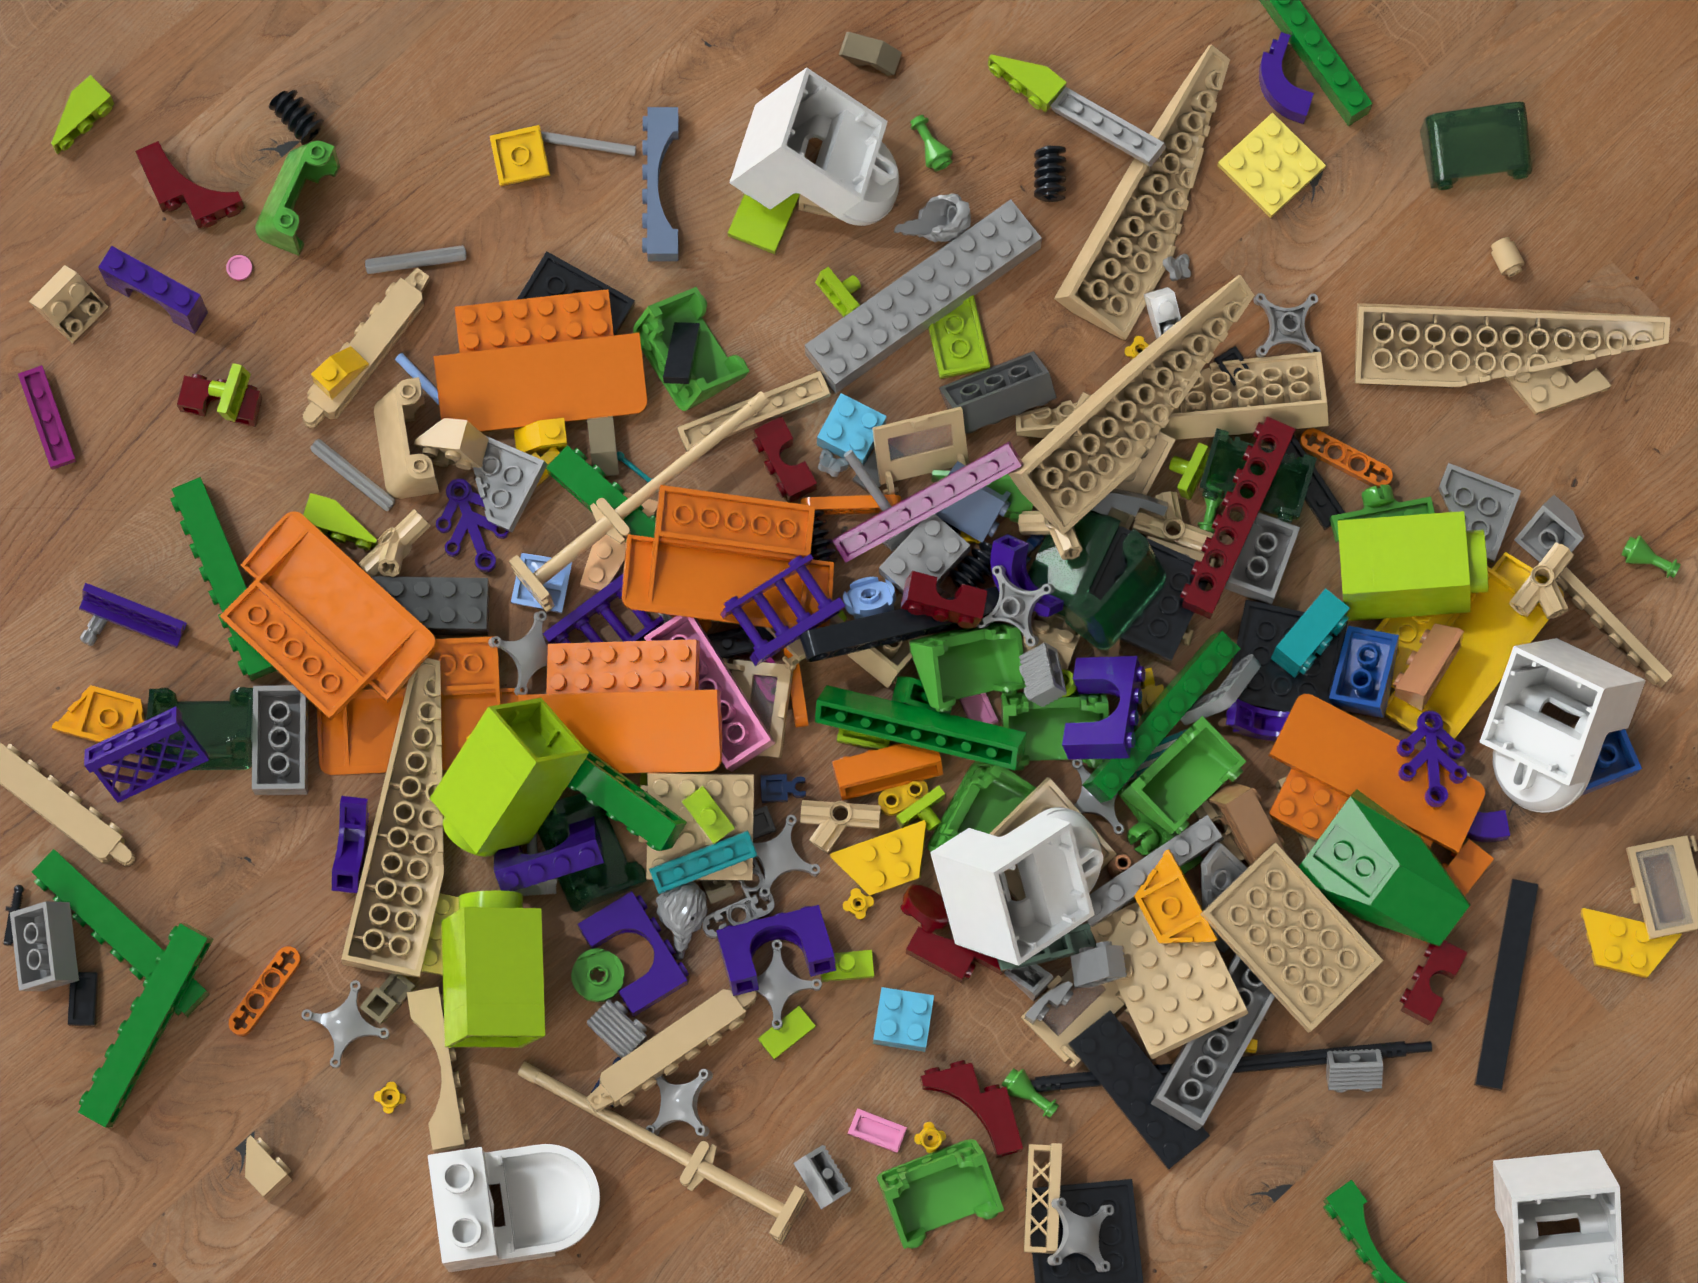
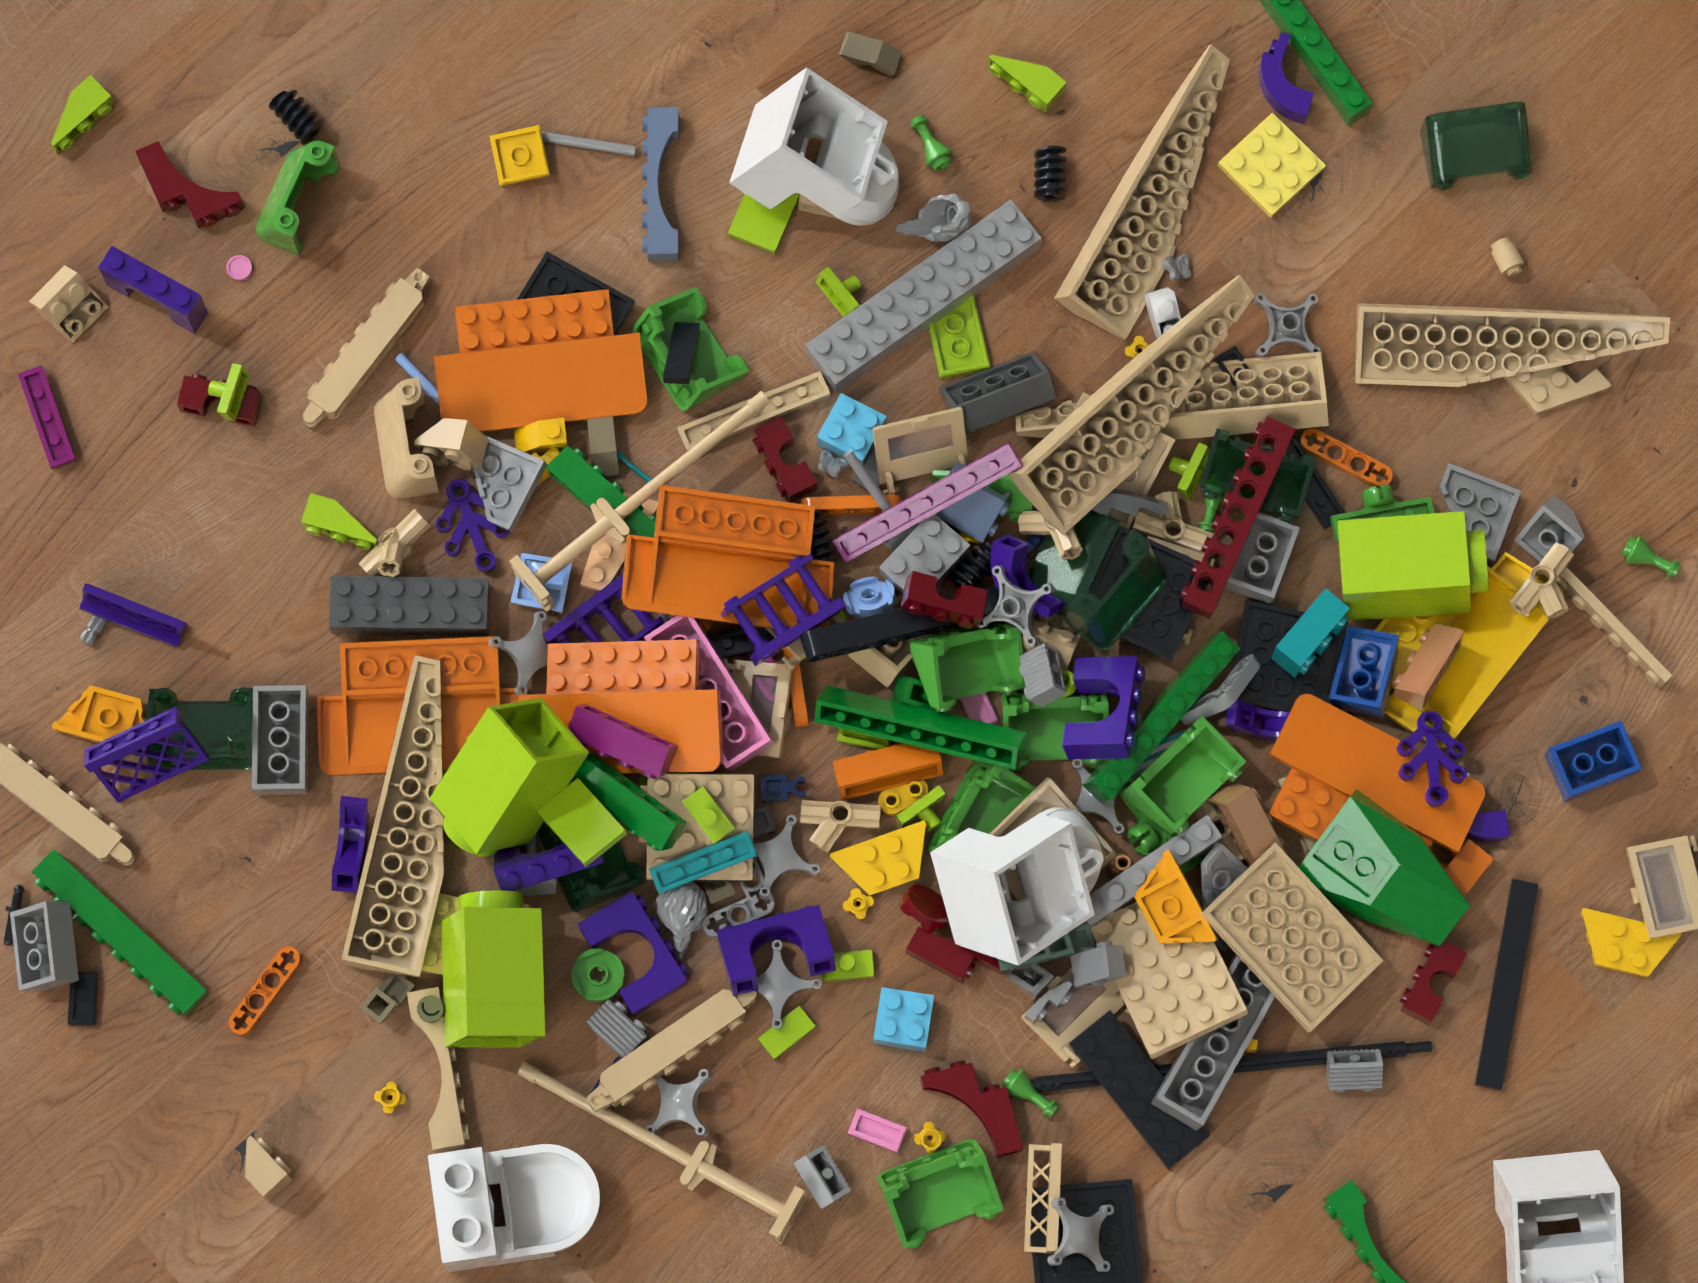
green brick [78,923,214,1128] -> none
green brick [170,477,277,681] -> none
orange slope [220,511,436,721] -> none
light grey piece [302,980,390,1069] -> none
light grey axle [310,439,395,511] -> none
yellow slope [311,346,369,400] -> none
light grey axle [365,245,467,274] -> none
light grey plate [1051,87,1166,167] -> none
yellow plate [1140,668,1164,714] -> none
white piece [1480,638,1646,813] -> none
none -> olive tile [417,995,444,1023]
none -> lime tile [537,778,627,868]
none -> magenta brick [568,704,678,779]

